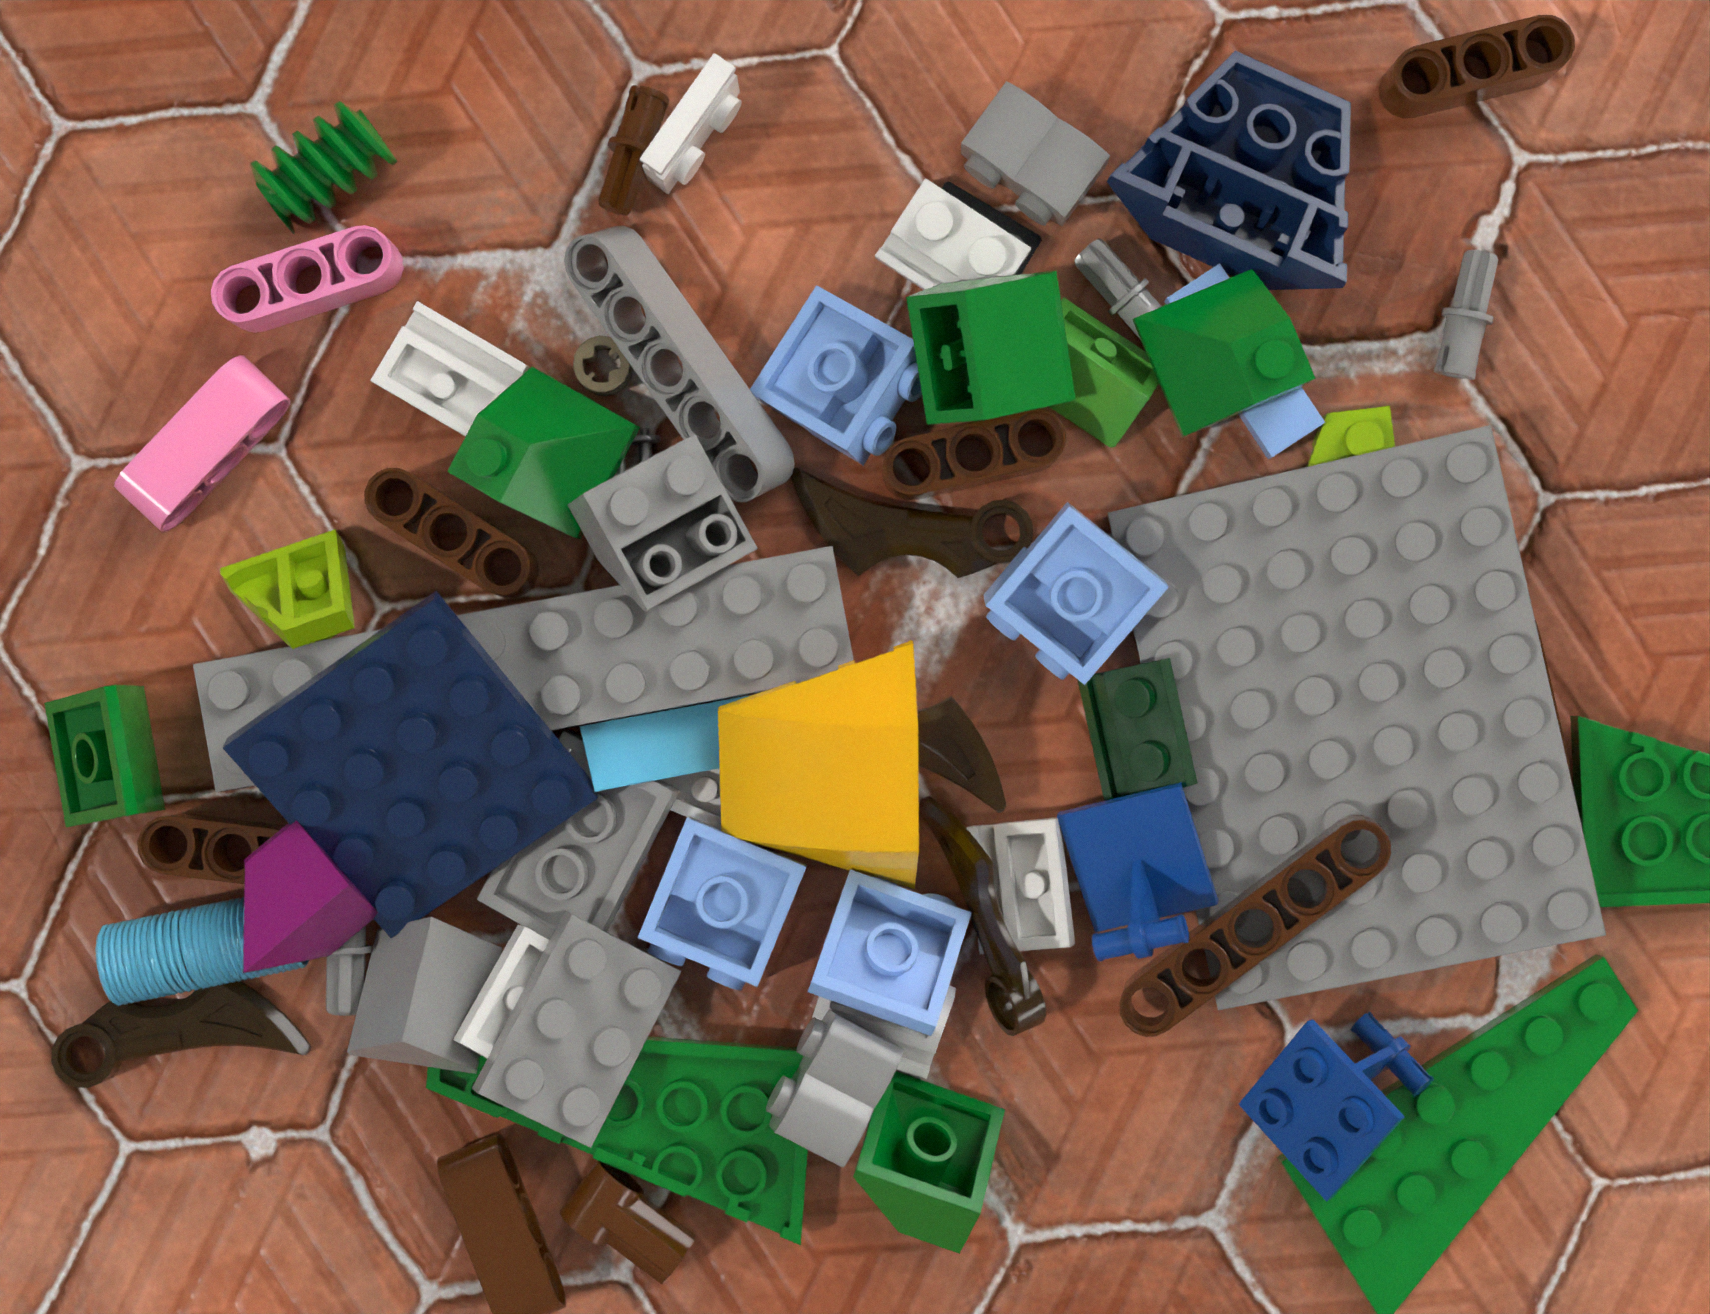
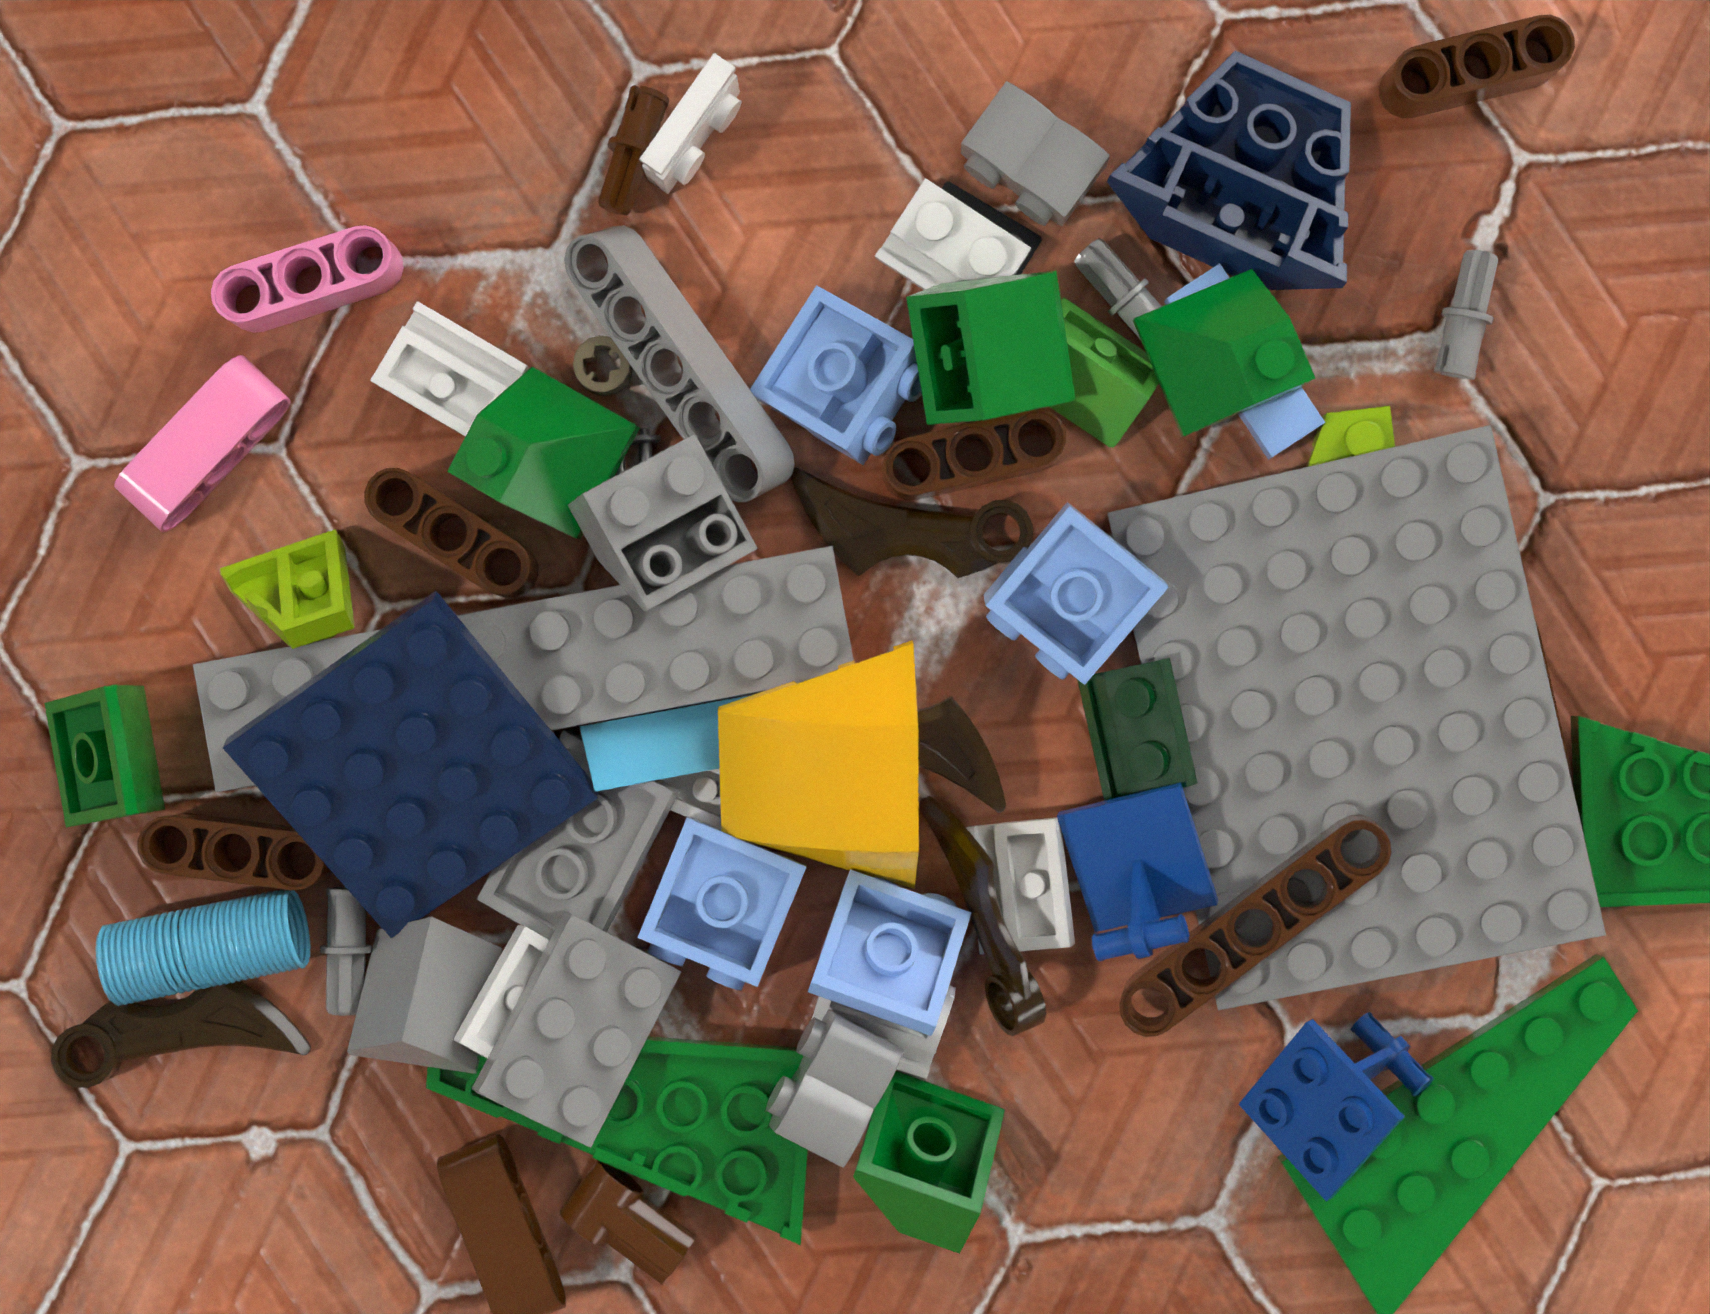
magenta slope [243,821,378,973] -> none
green piece [250,101,398,234] -> none

